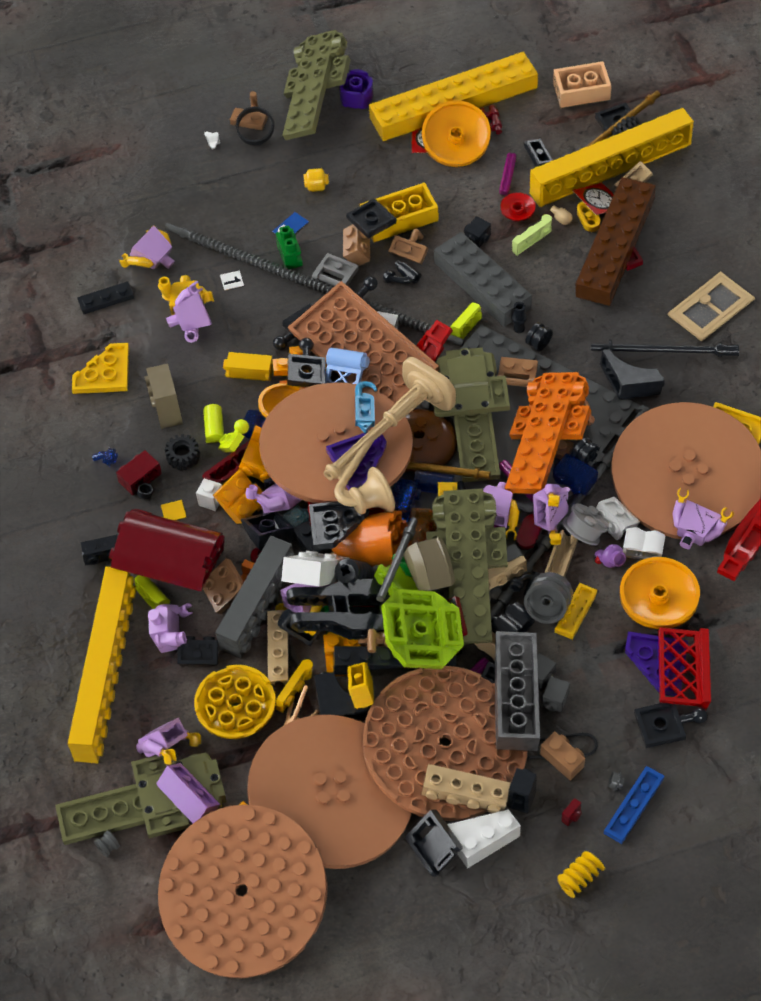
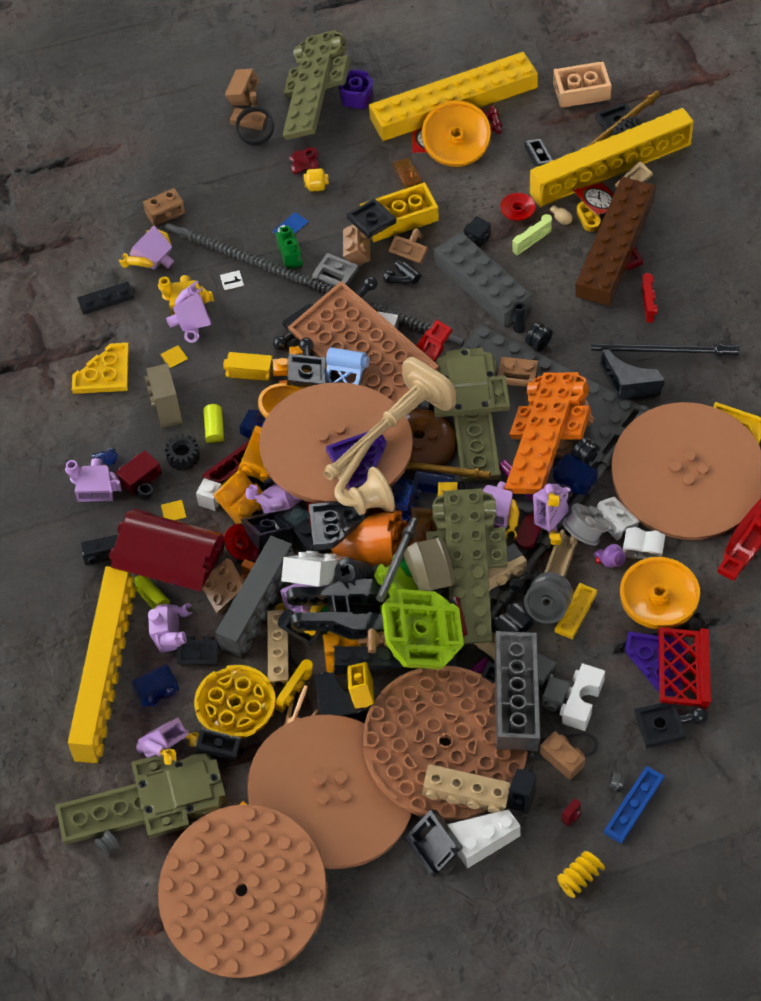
medium lavender panel [157,763,220,823] -> none
white piece [204,132,220,149] -> none
neon yellow plate [219,419,249,452] -> none
dark azure plate [355,381,377,433] -> none
neon yellow brick [450,303,482,339] -> none
magenta axle [499,152,516,196] -> none
tan door [668,271,755,342] -> none
lavender torso [672,488,734,549] -> none
none -> lavender torso [65,458,122,502]
none -> clear blue brick [131,664,179,707]
none -> medium nougat brick [143,188,185,226]
none -> yellow sticker [160,345,188,368]
none -> black brick [196,728,241,762]
none -> red dish [224,524,256,561]
none -> medium nougat brick [225,69,260,106]
none -> dark red plate [289,147,319,174]
none -> clear orange plate [392,158,422,189]
none -> white arch [560,663,605,731]
none -> red hinge [642,273,657,323]

